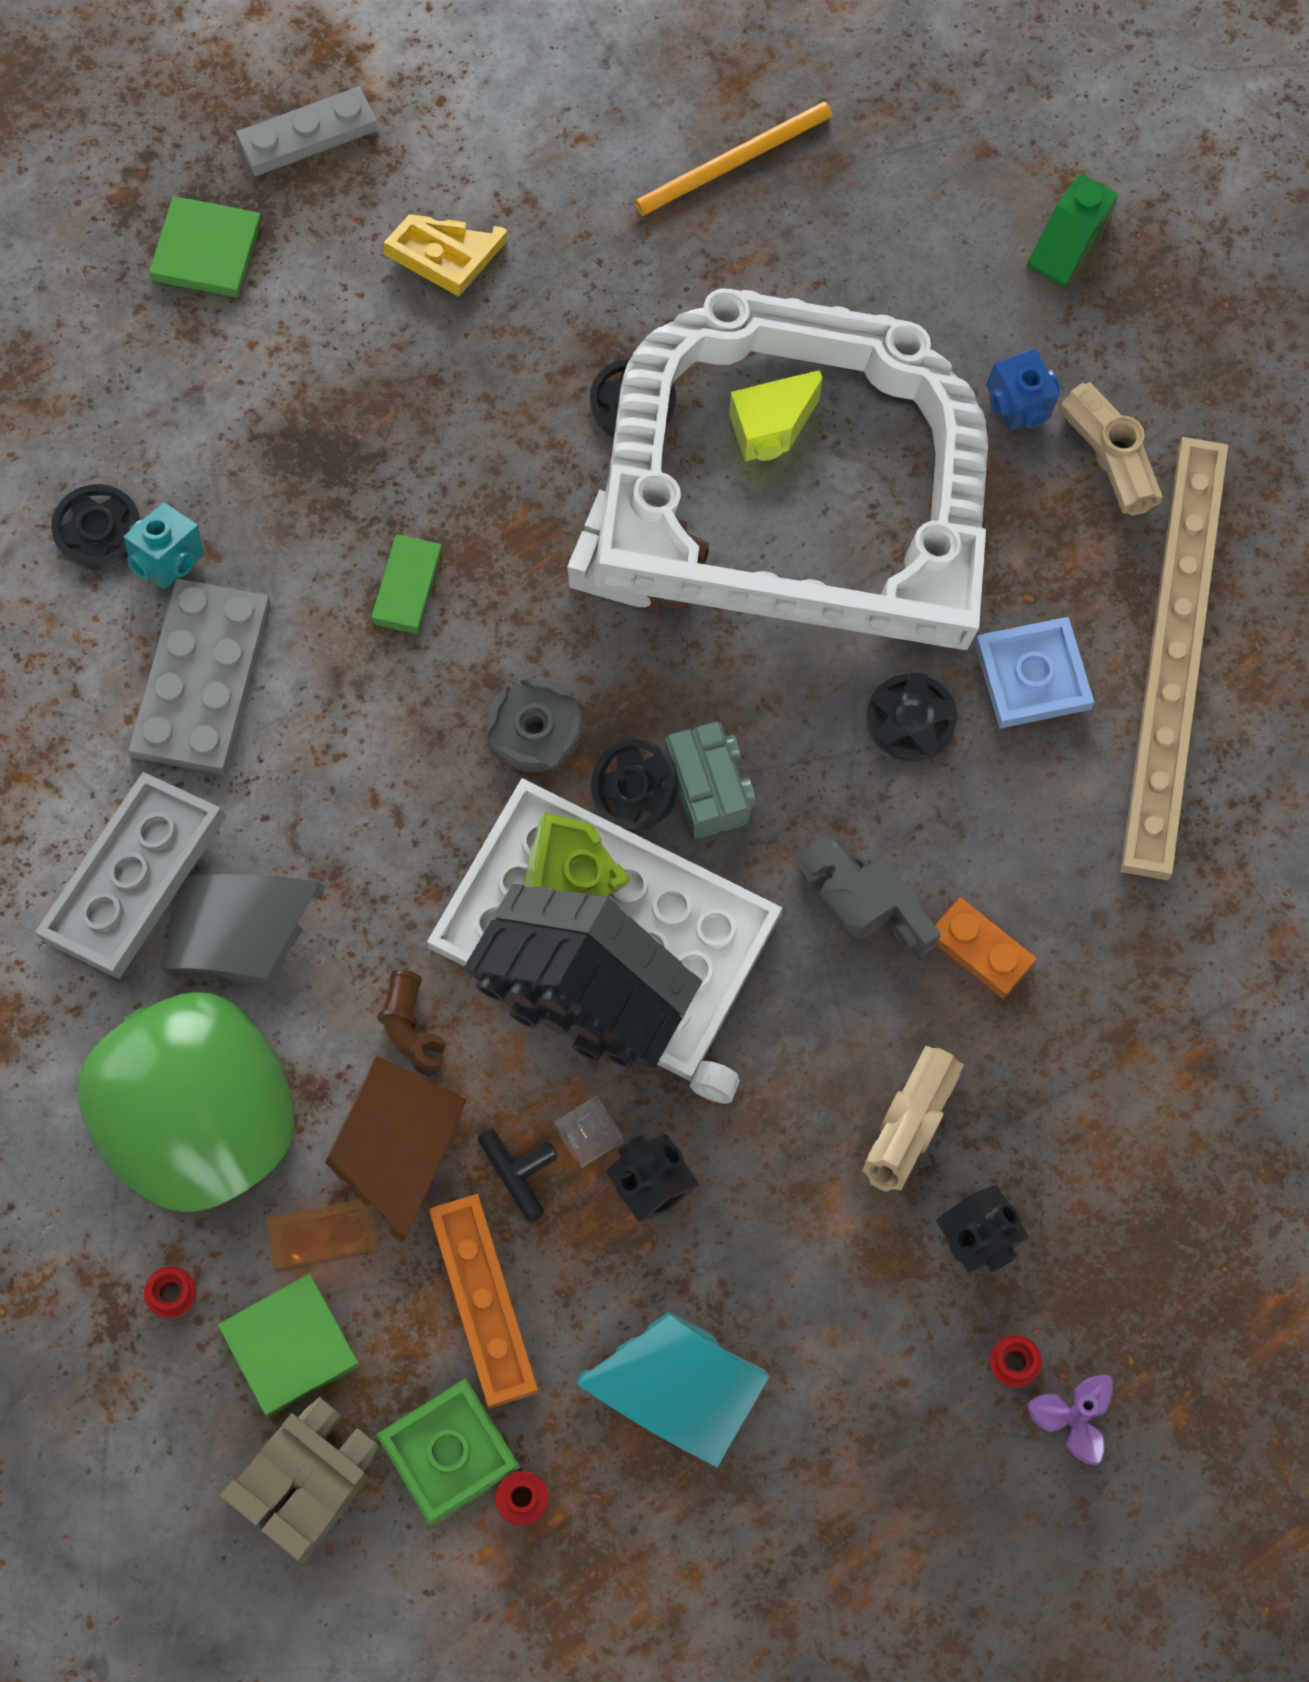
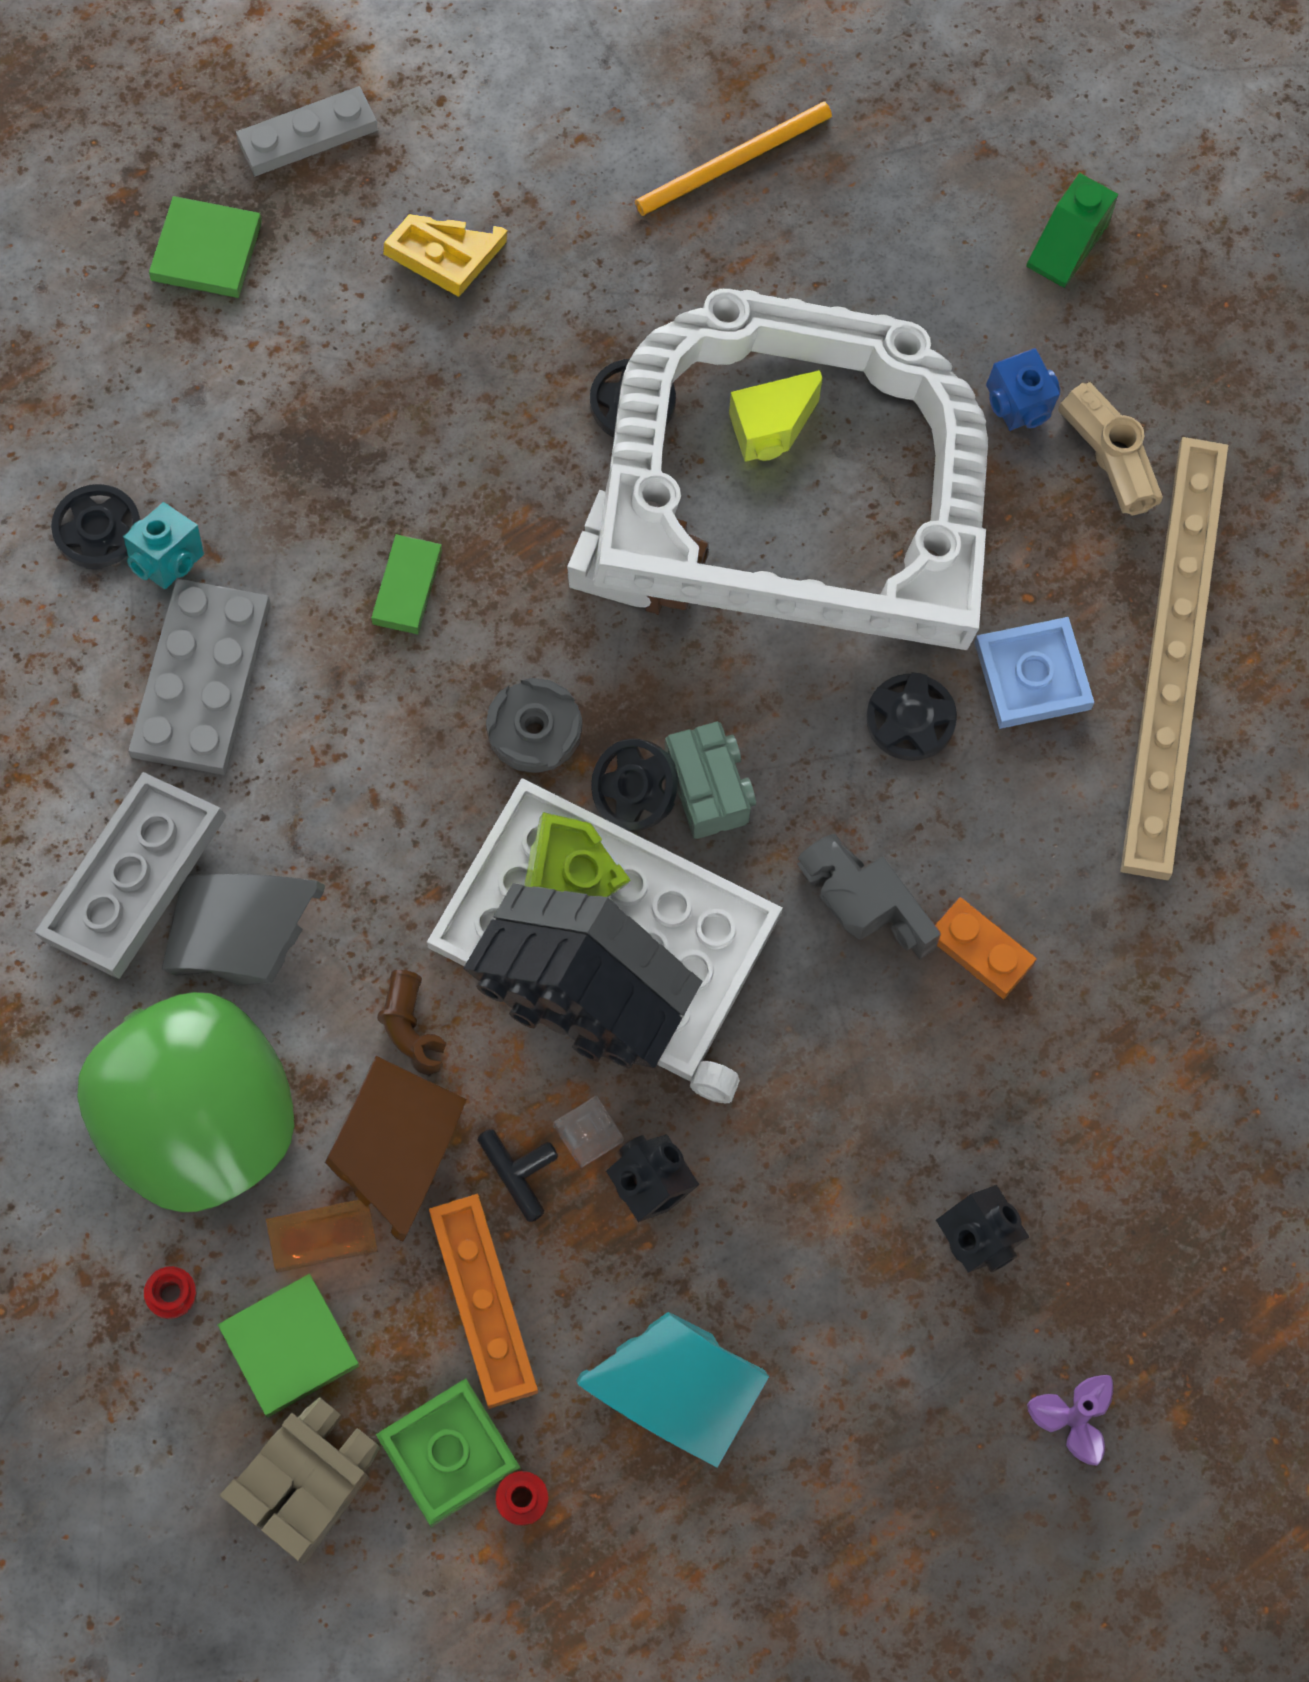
tan piece [862,1046,964,1192] -> none
red plate [989,1335,1042,1388] -> none

